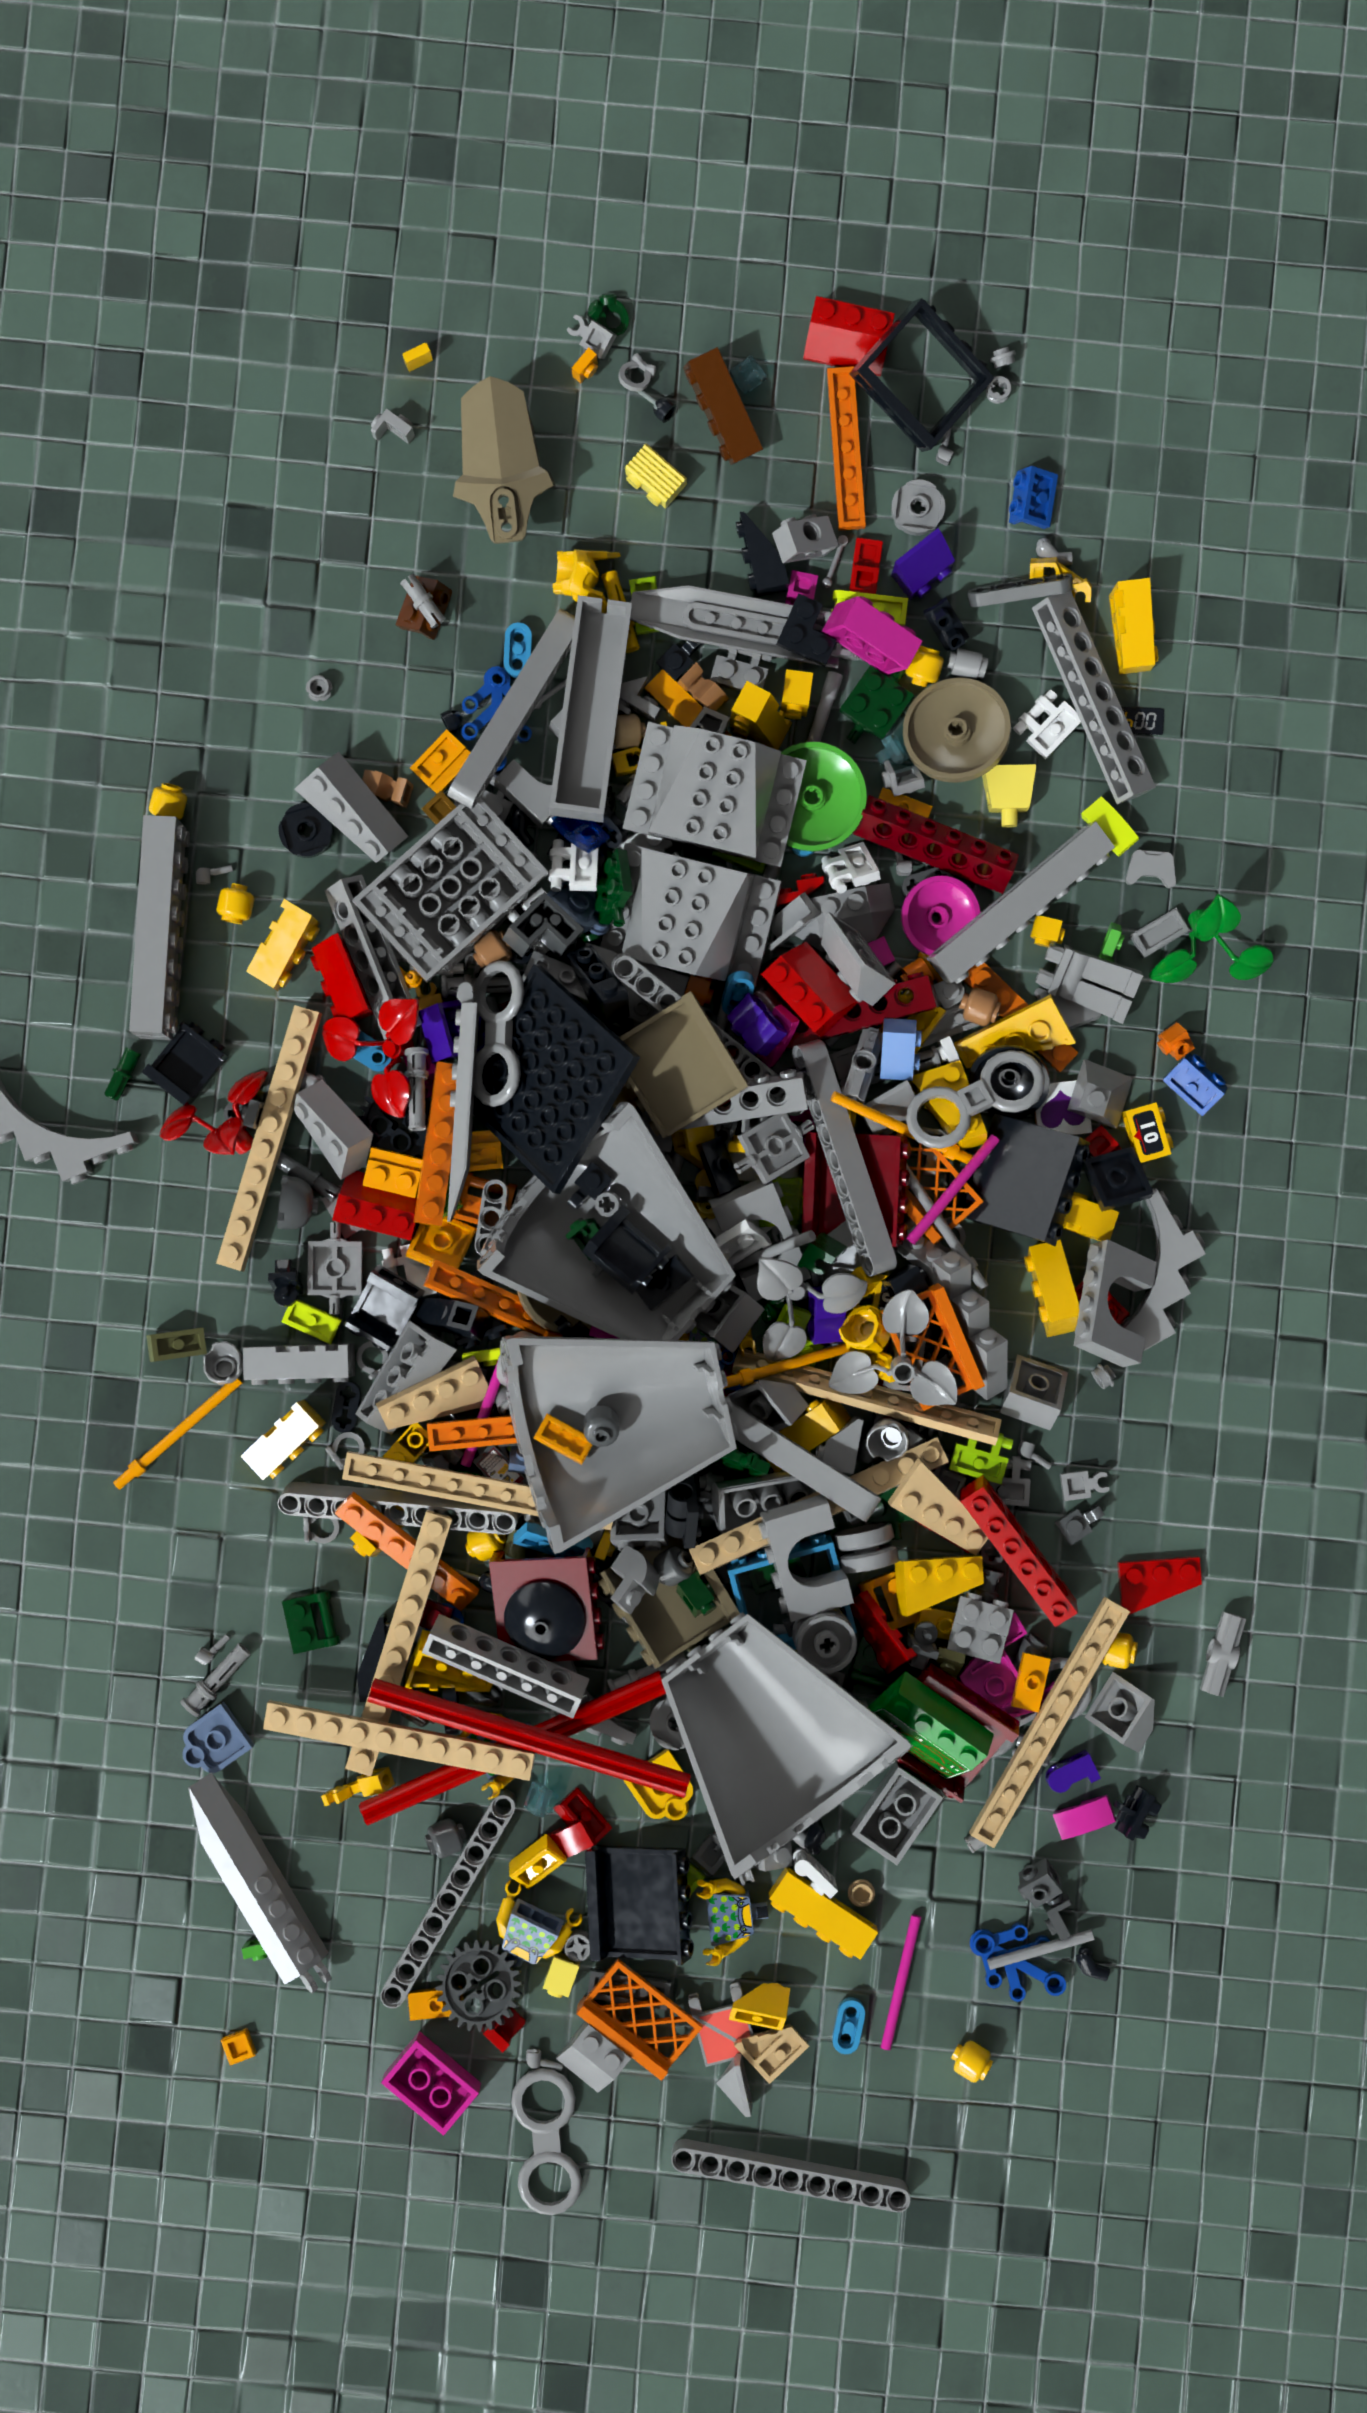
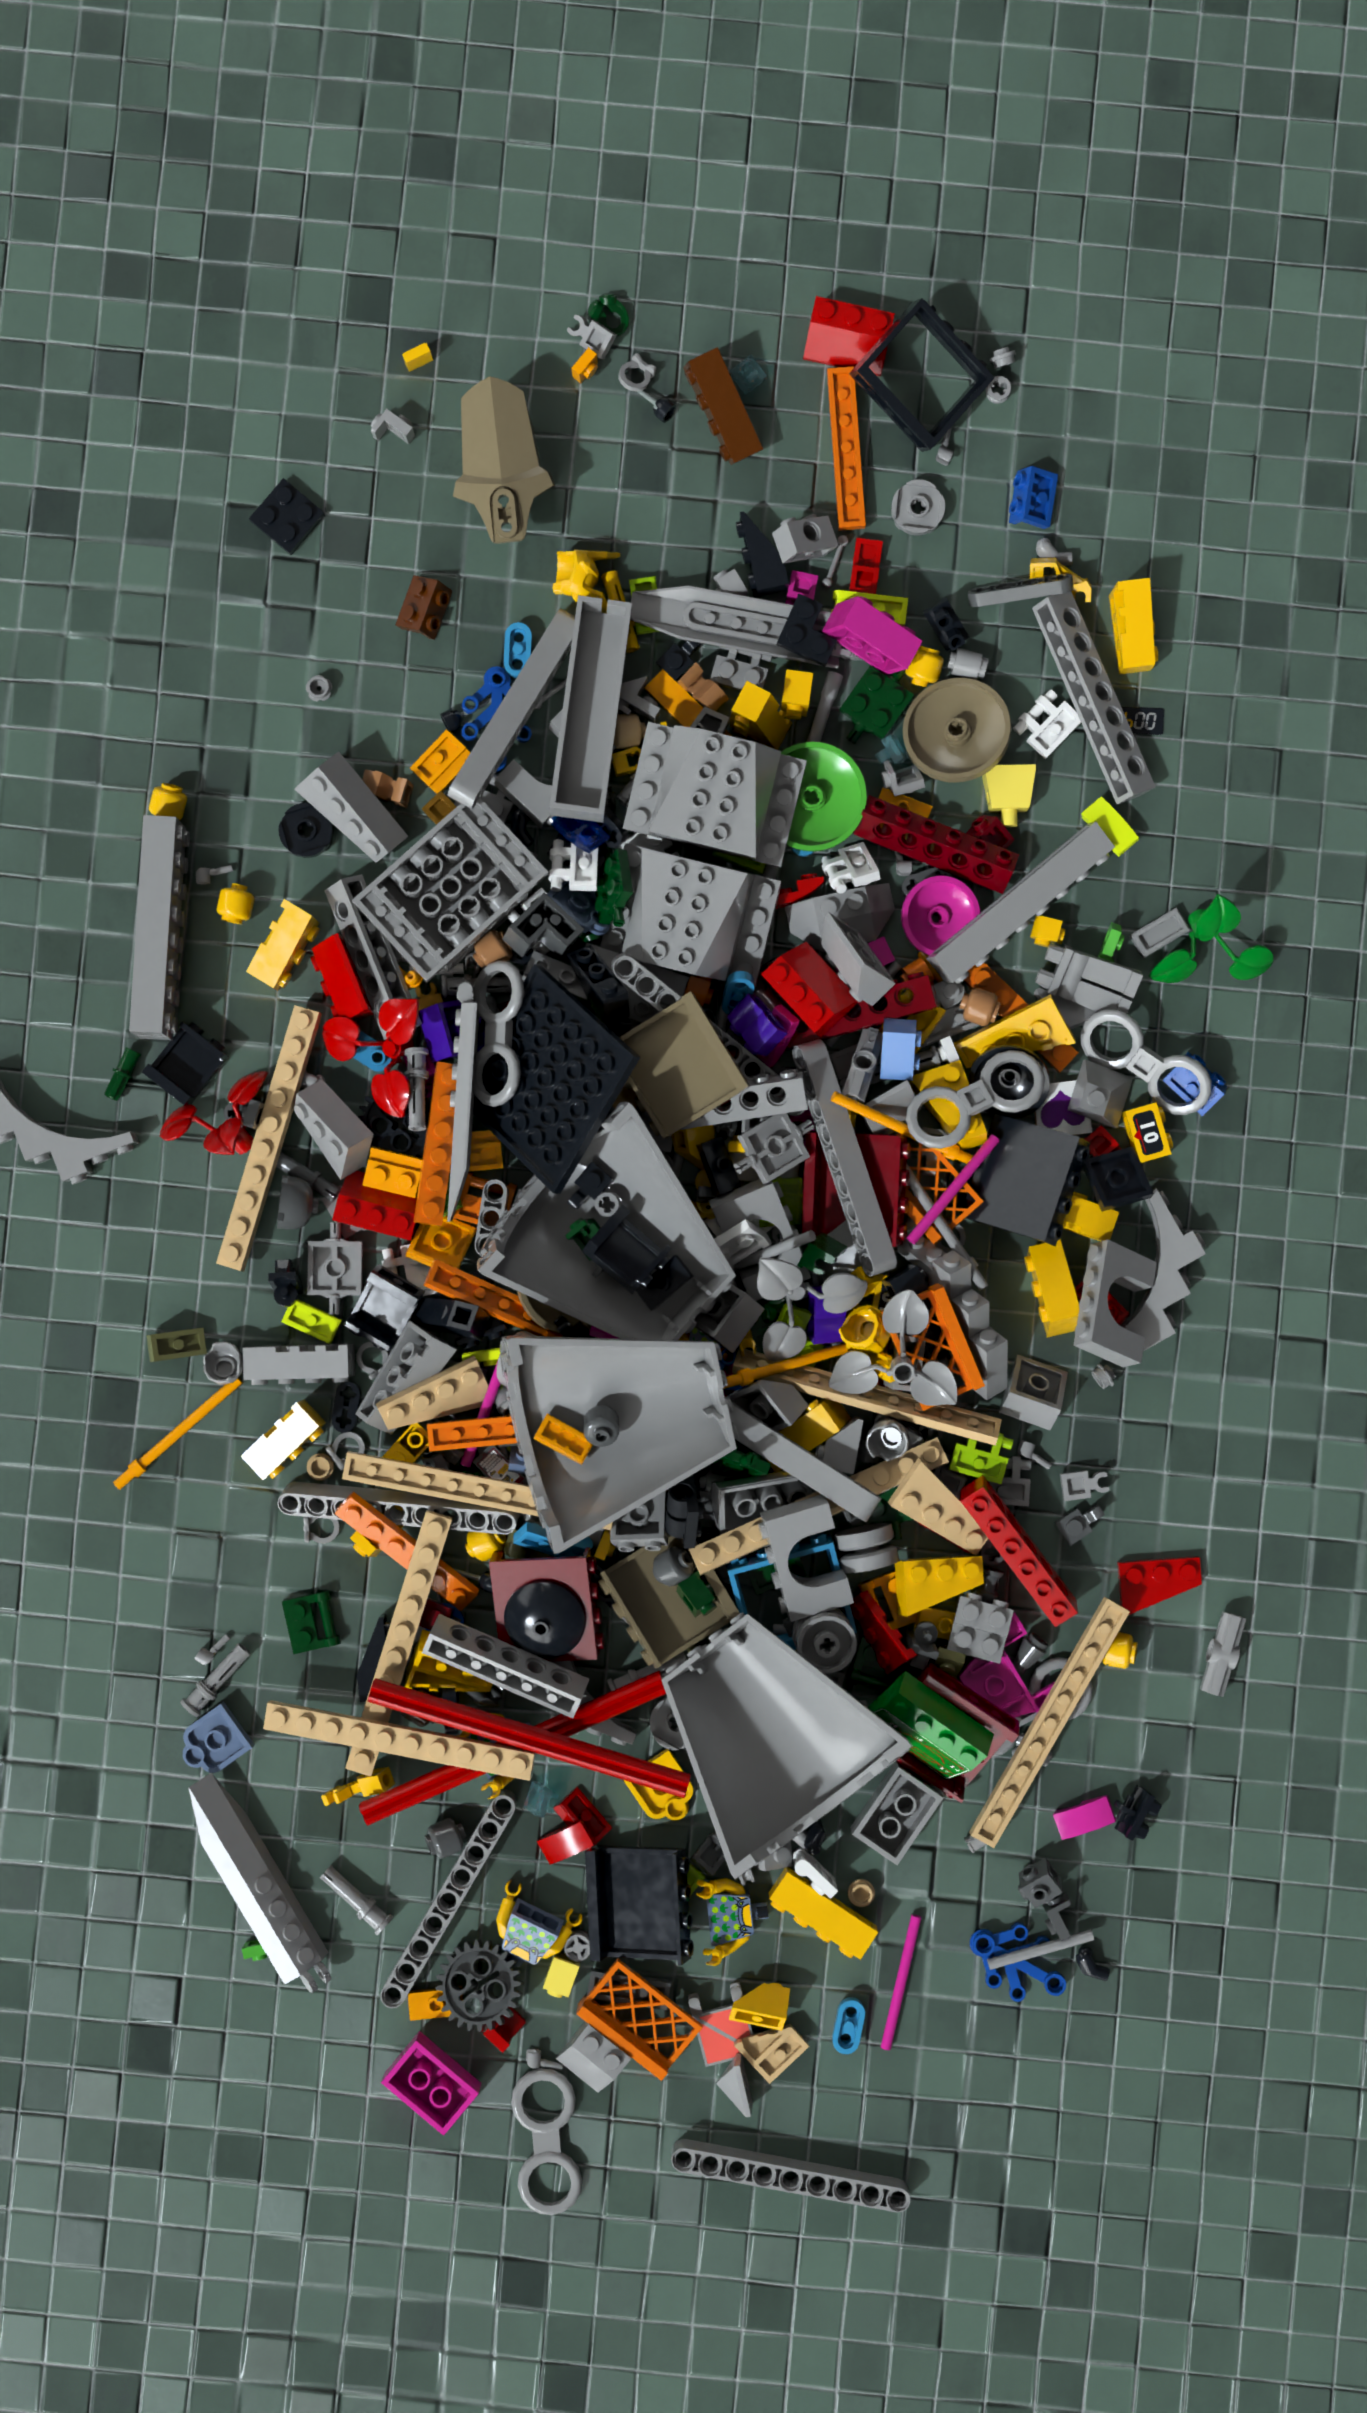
light orange tile [221,2028,257,2066] -> none
light grey pin [400,573,446,629] -> none
yellow slope [509,1834,567,1890] -> none
light grey brick [610,1545,659,1615] -> none
light yellow brick [625,444,687,509] -> none
light grey panel [768,892,820,951] -> none
dark purple slope [891,528,955,600] -> none
yellow head [951,2040,994,2083] -> none
light orange plate [1011,1652,1051,1713] -> none
dark purple leg [1045,1749,1101,1793] -> none
light grey slope [1085,1672,1155,1753] -> none
light grey piece [1125,850,1176,889] -> none
orange plate [1157,1022,1195,1061] -> none
none -> black plate [249,478,325,555]
none -> tan plate [307,1453,334,1481]
none -> light grey pin [320,1865,393,1936]
none -> light grey plate [713,569,748,596]
none -> dark red bracket [966,815,1015,849]
none -> light grey bar [1080,1009,1211,1115]

